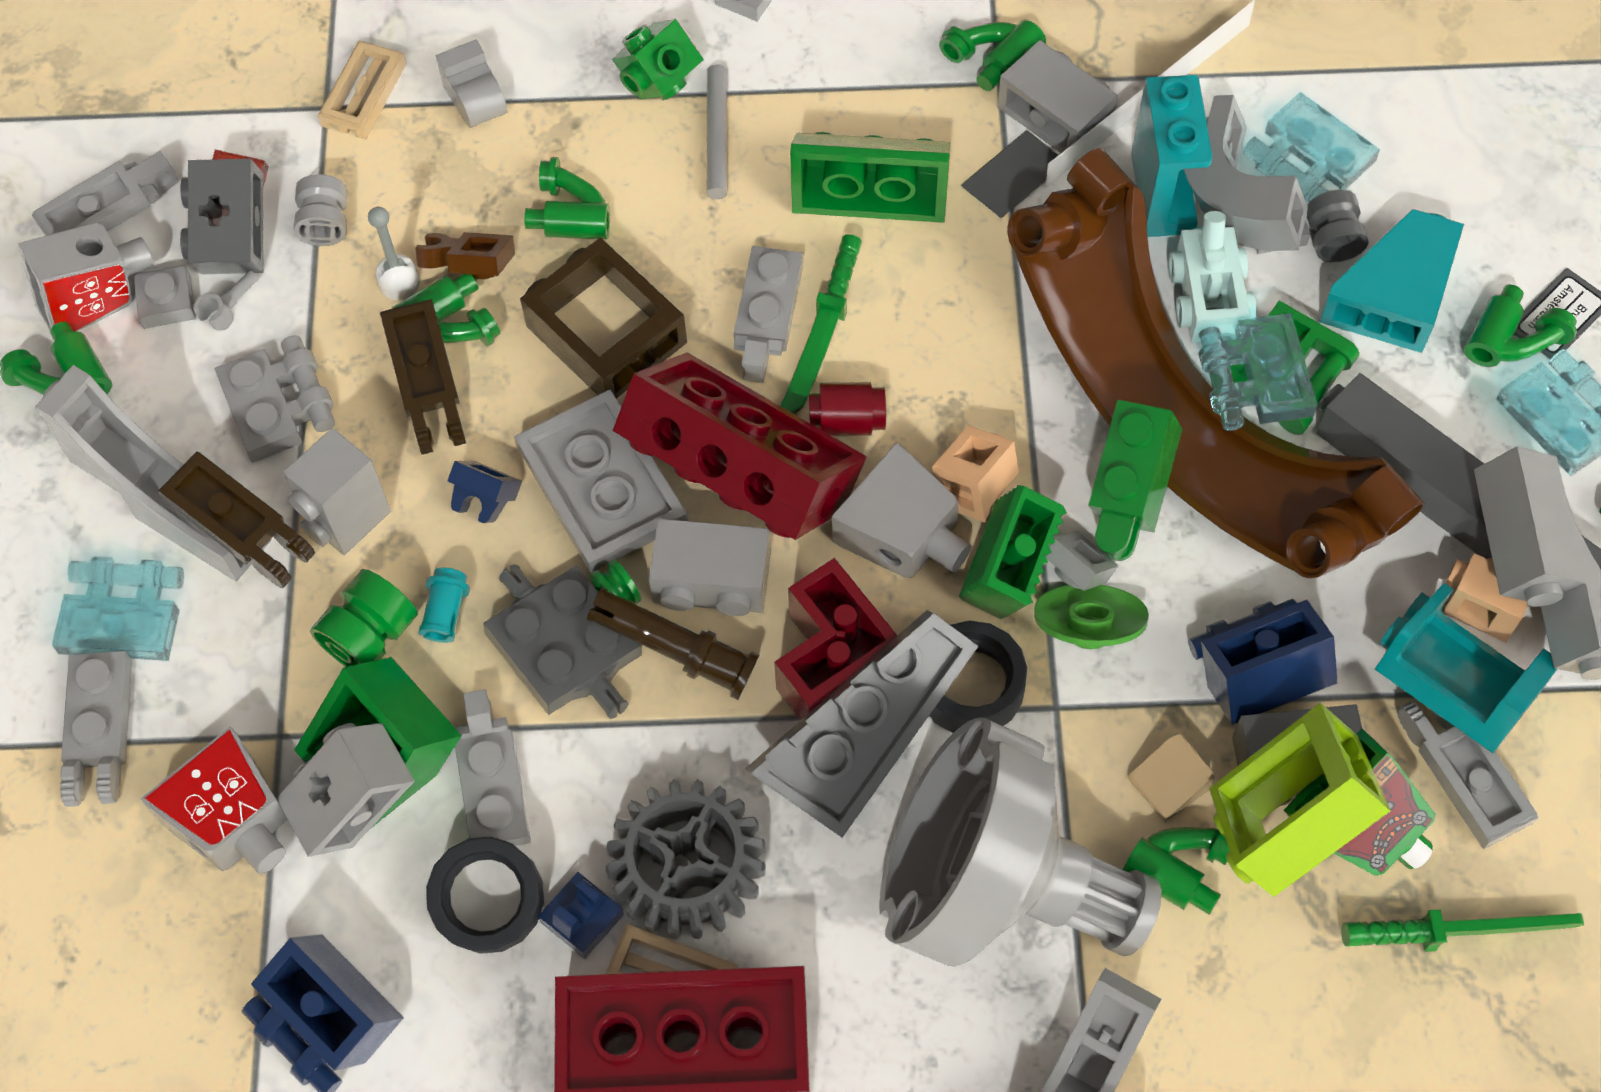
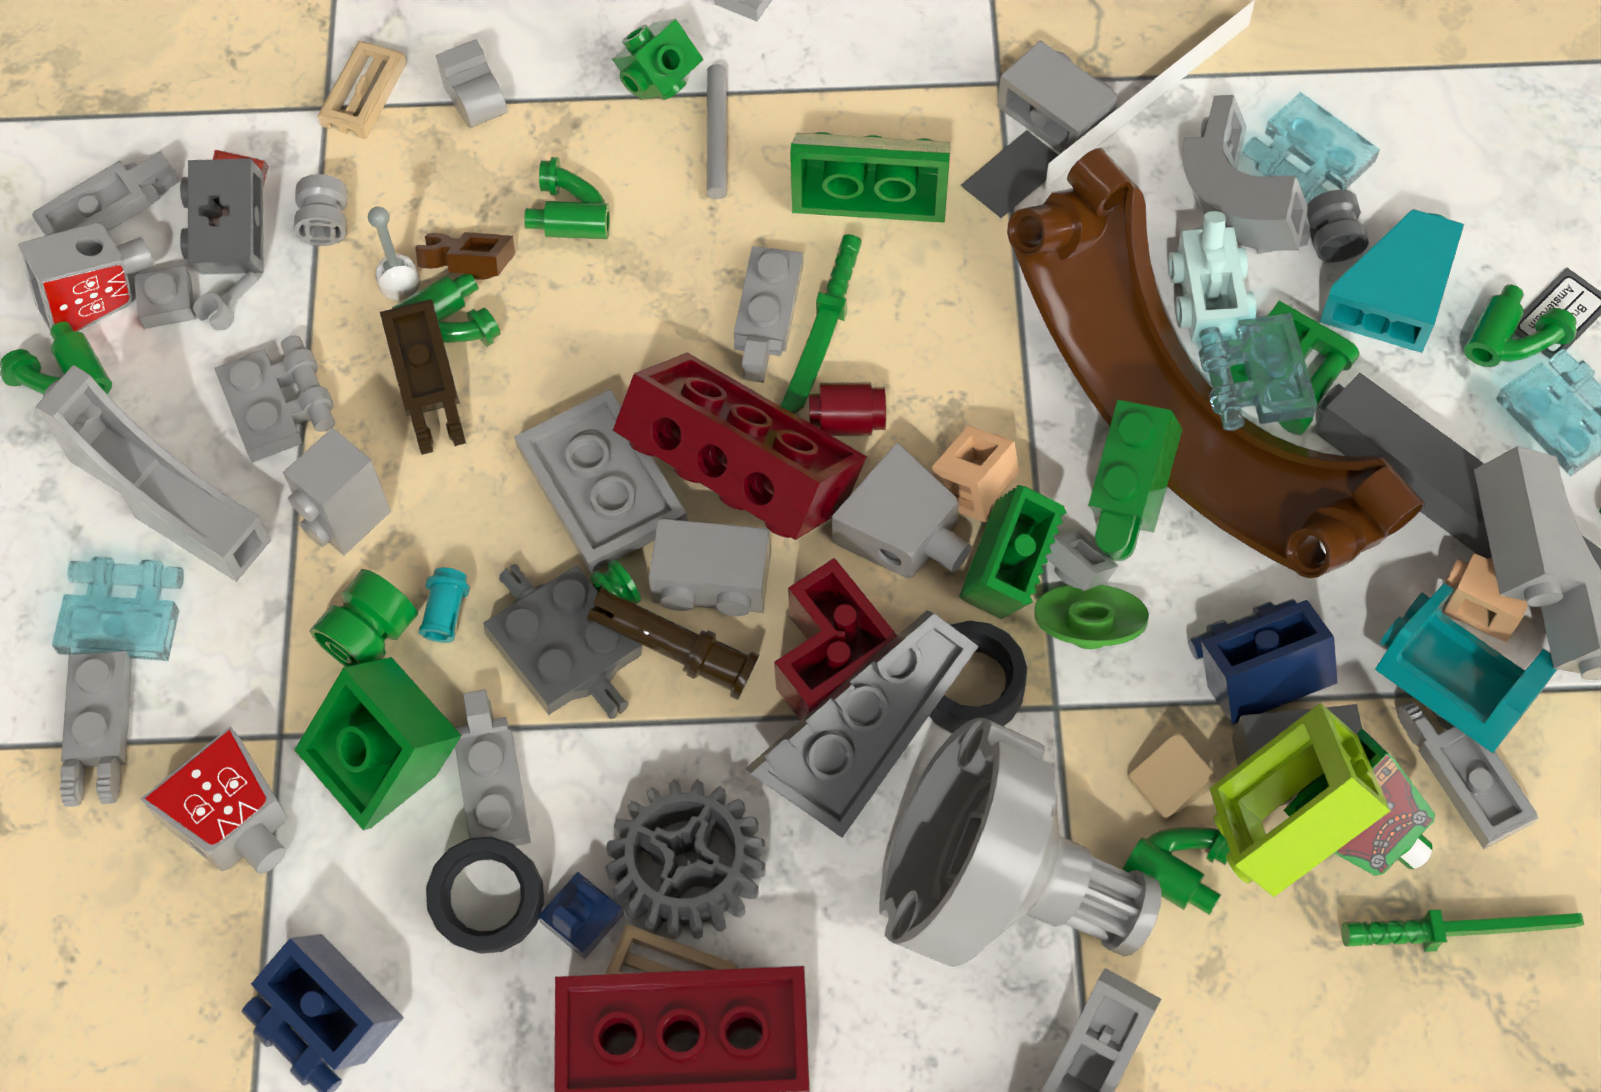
dark brown hinge [158,451,315,588] -> none
light grey brick [276,723,415,857] -> none
dark blue tile [447,461,522,523] -> none
dark brown window [520,237,687,399] -> none
green plant [939,20,1046,91] -> none
teal panel [1131,75,1213,237] -> none

